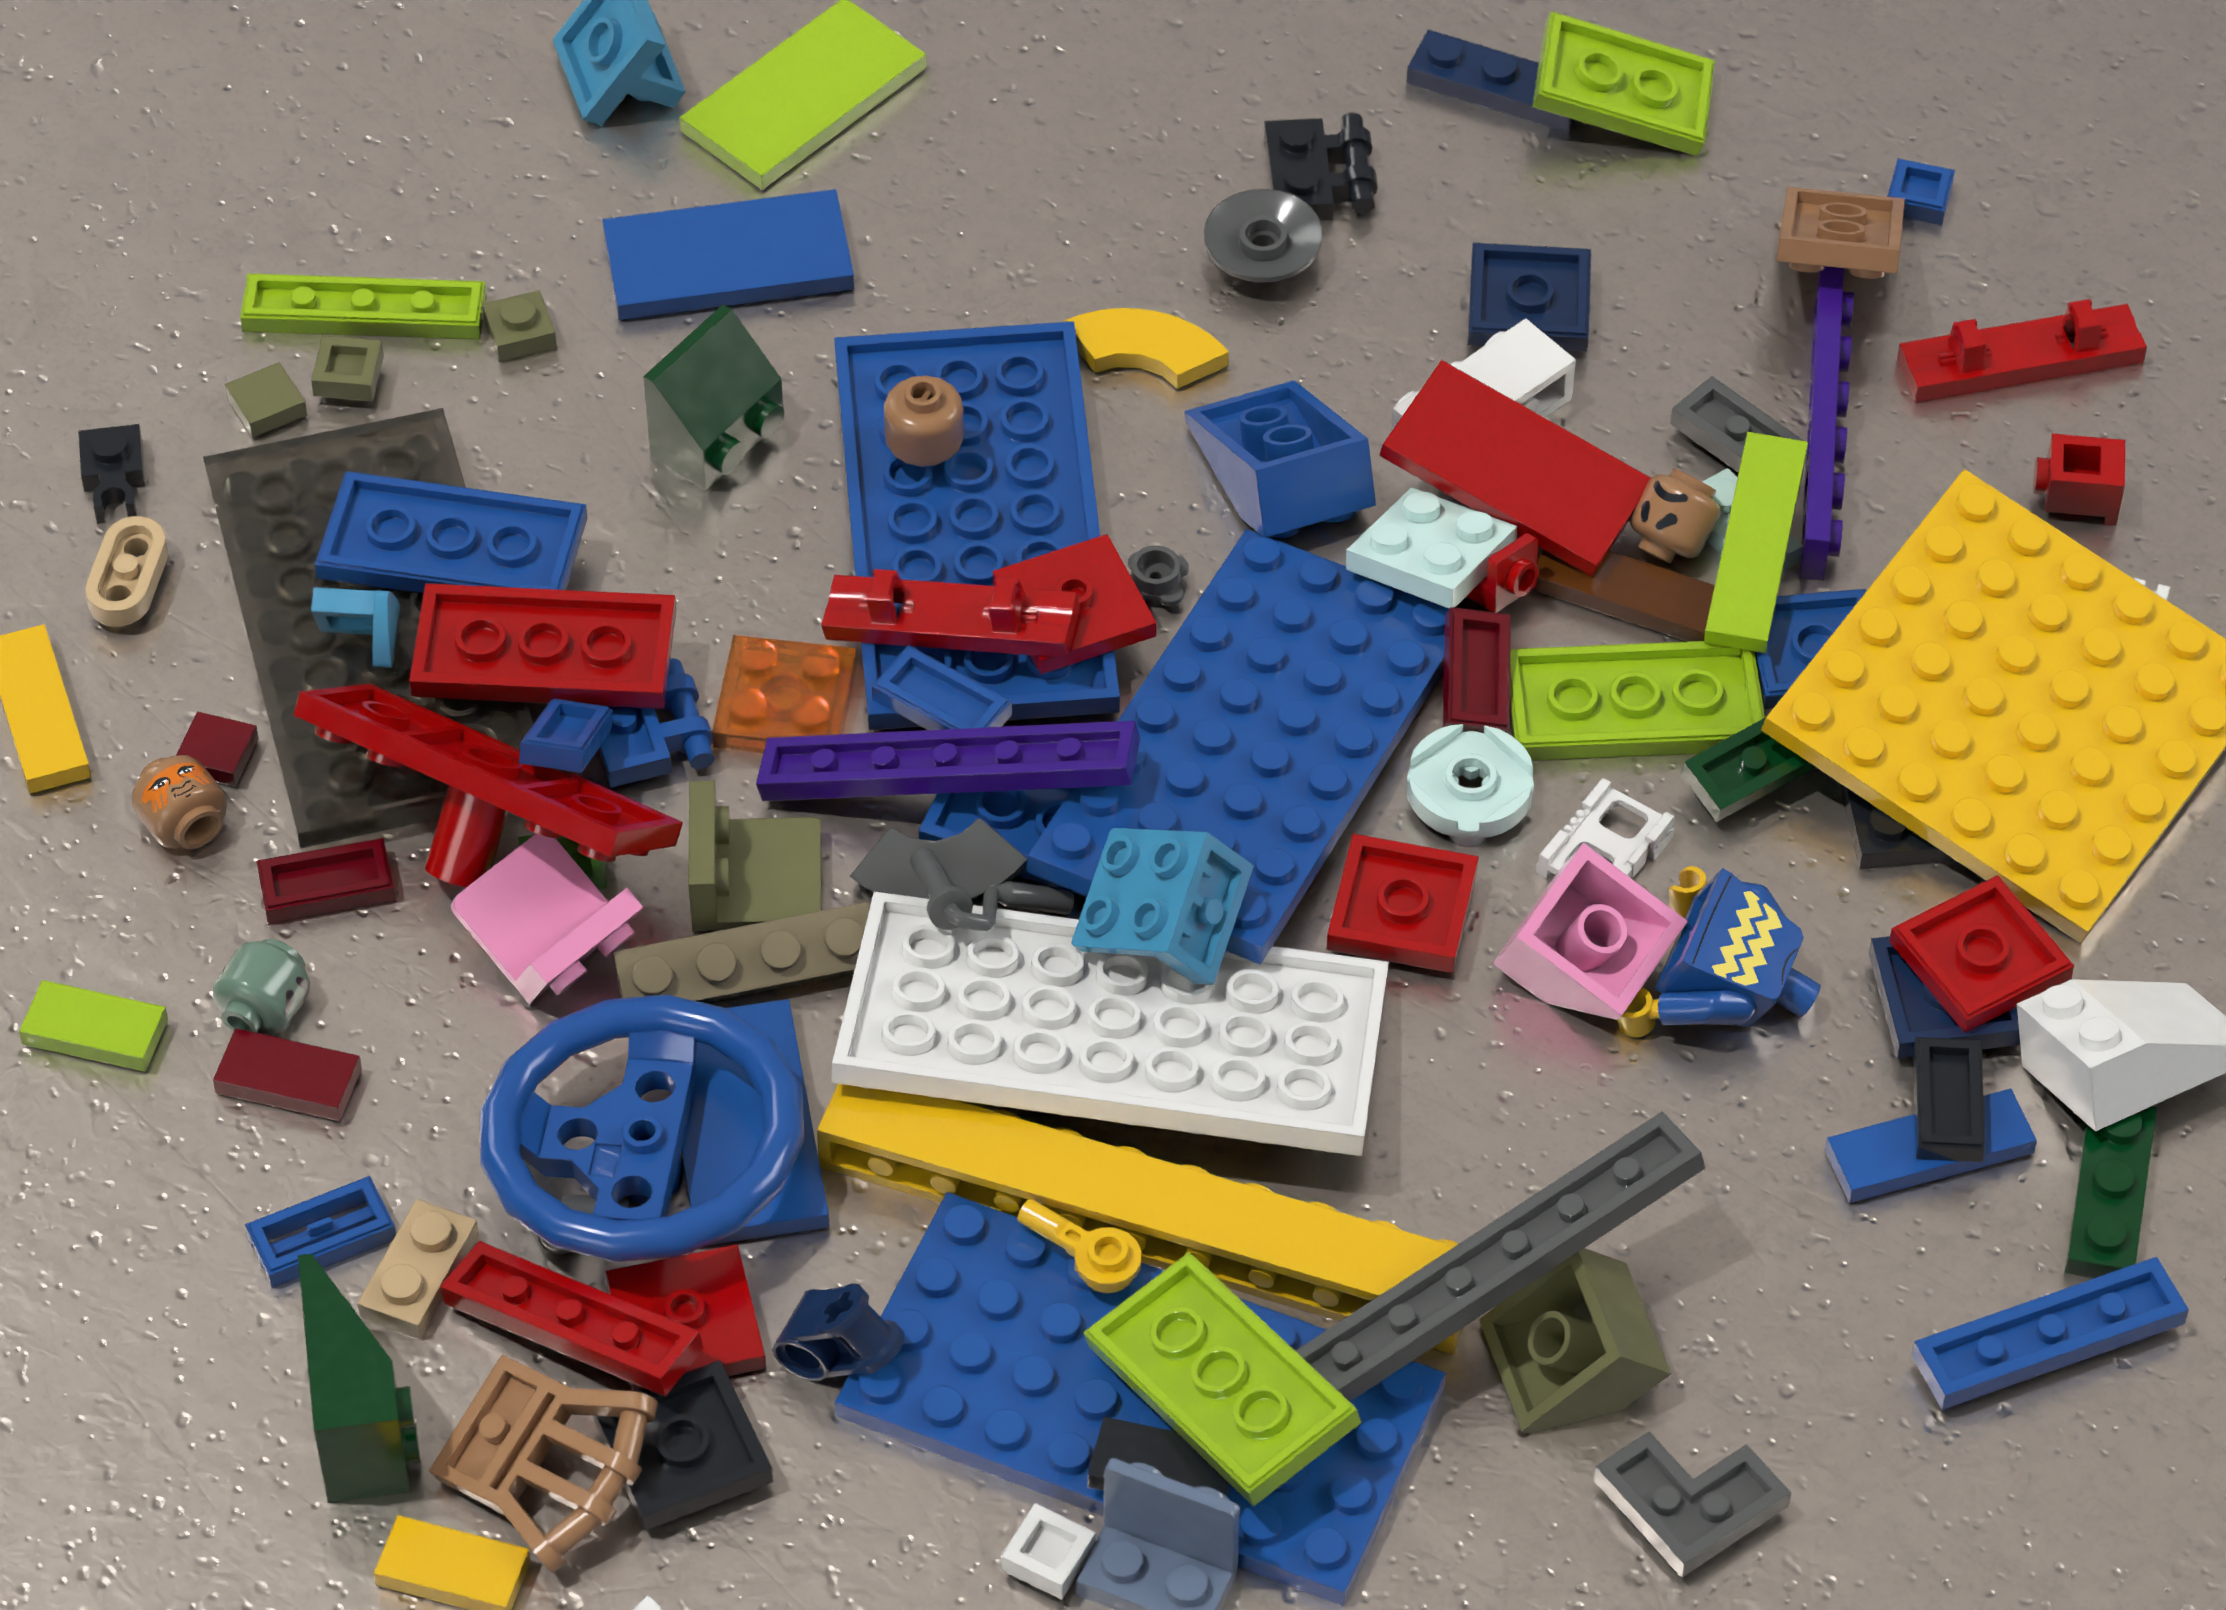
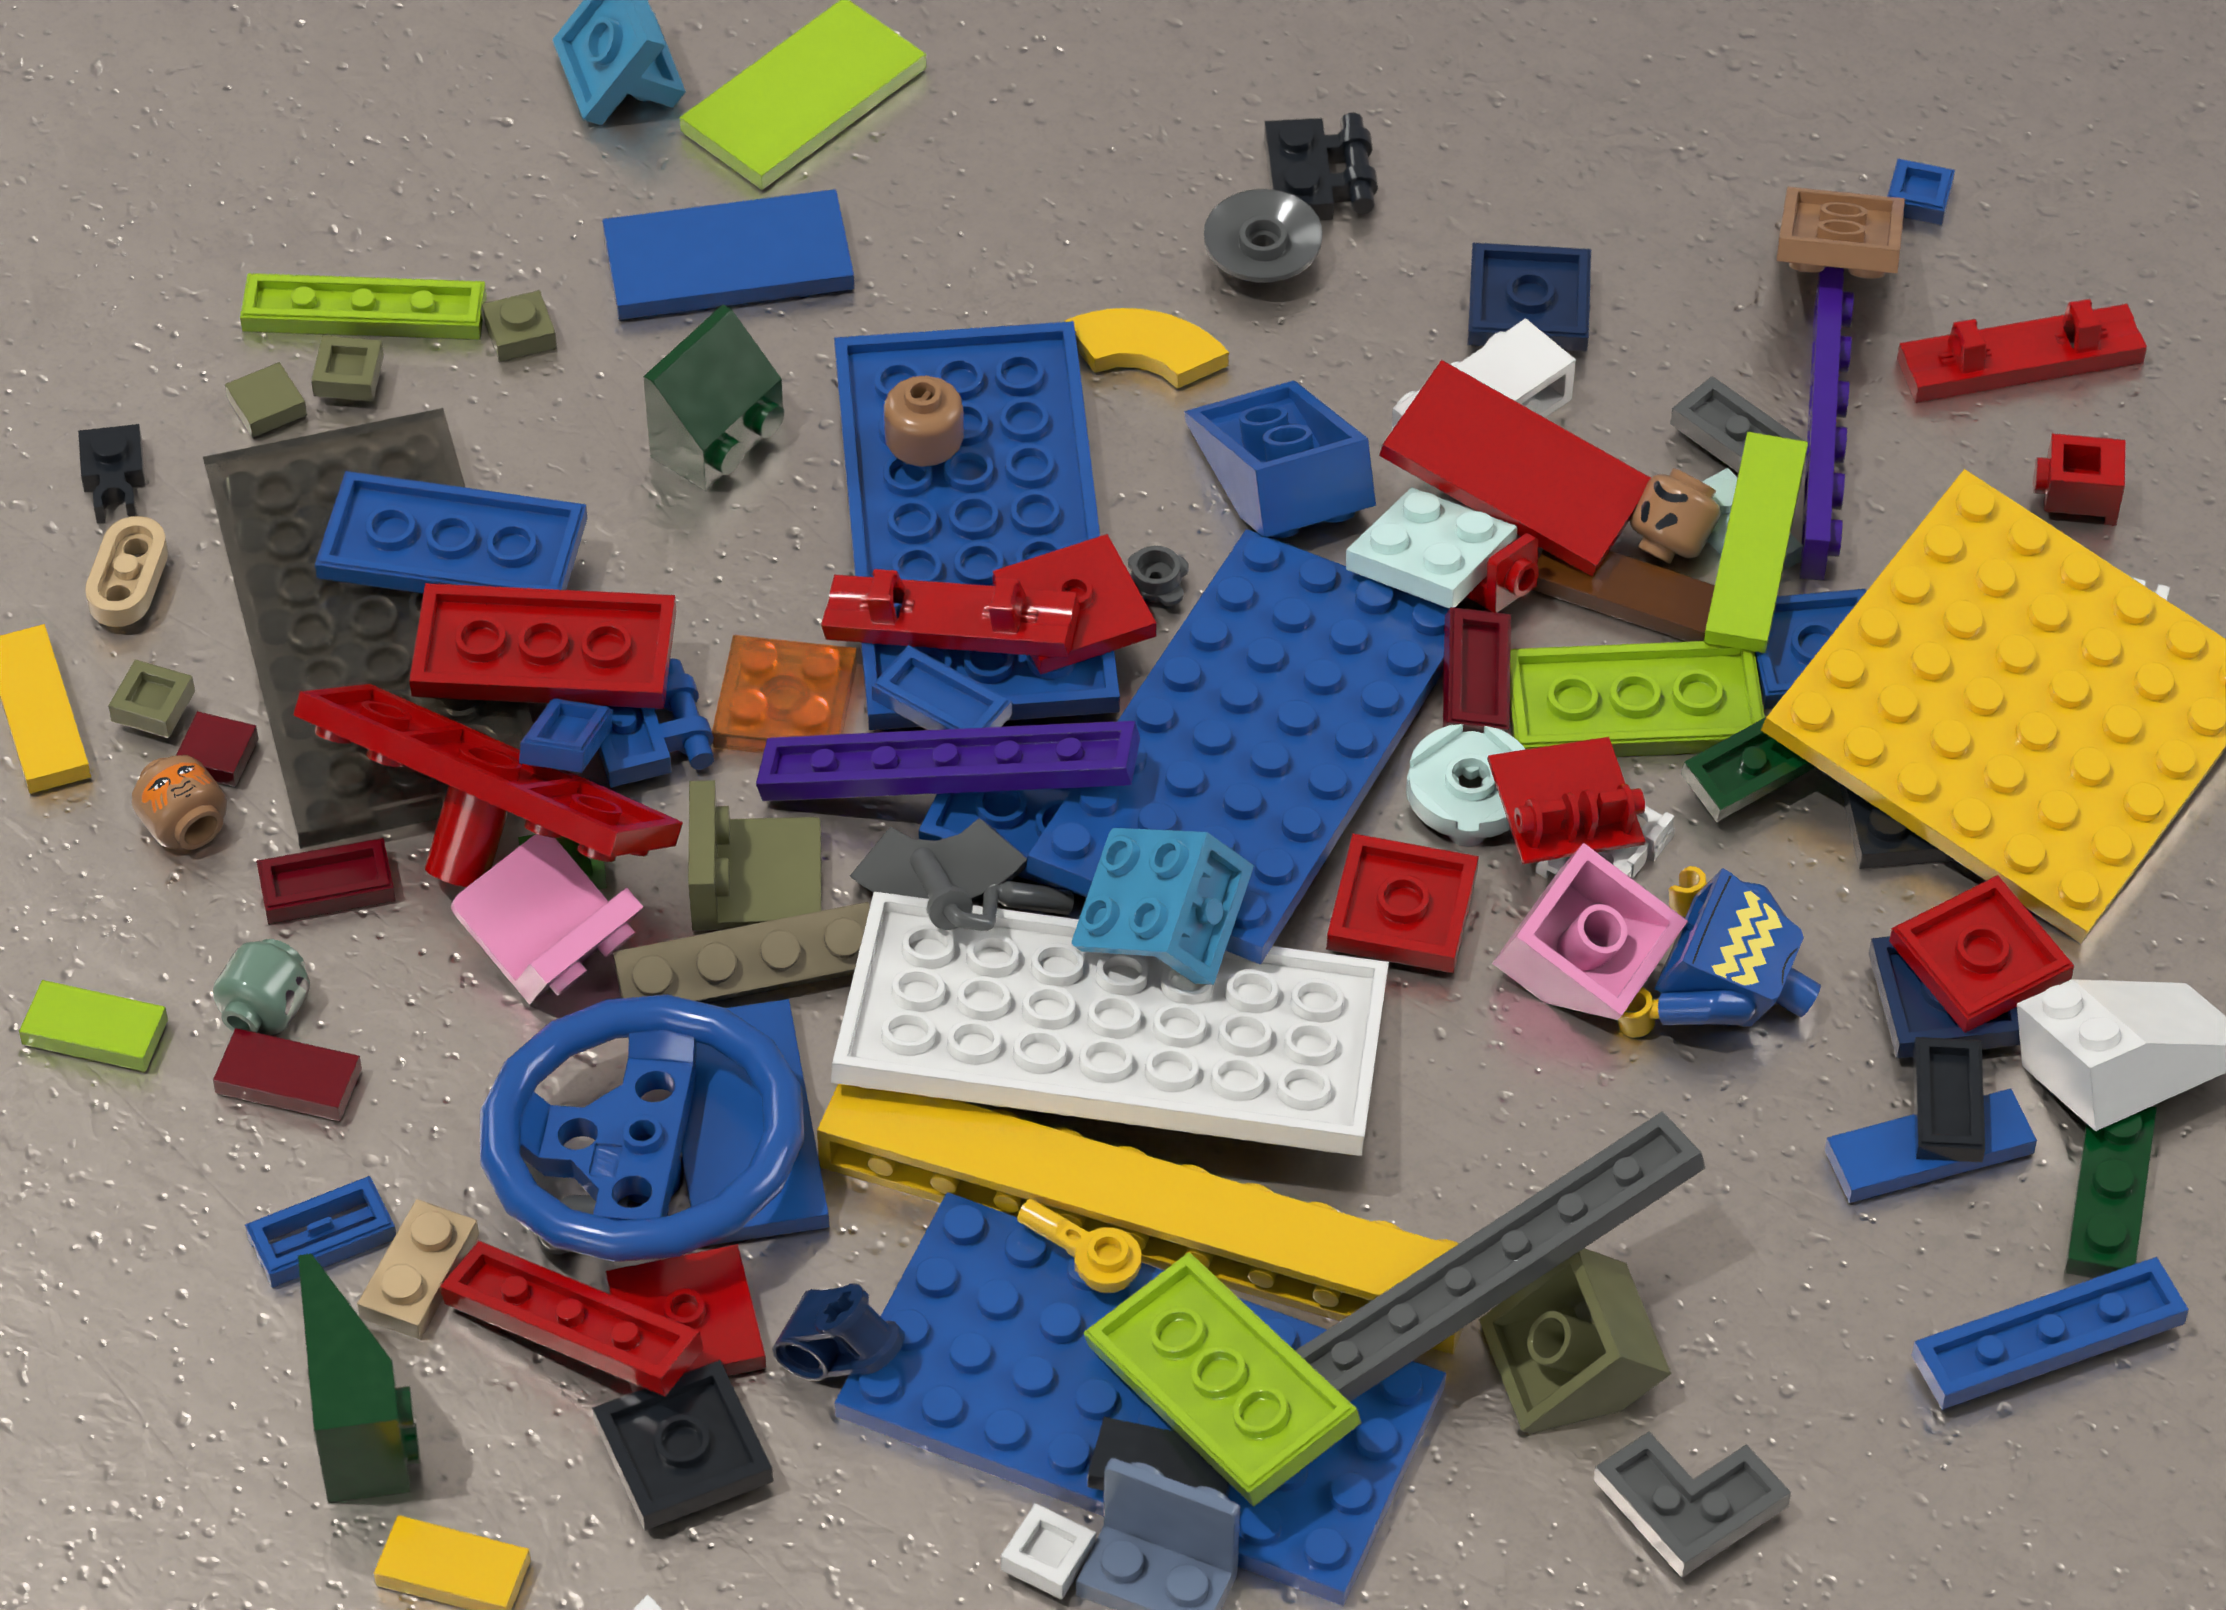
dark azure tile [311,587,400,668] -> none
medium nougat plate [429,1354,658,1574] -> none
dark blue plate [1406,29,1575,133] -> none
lime tile [1532,11,1715,156] -> none
none -> olive plate [108,659,195,738]
none -> red hinge [1487,737,1646,864]

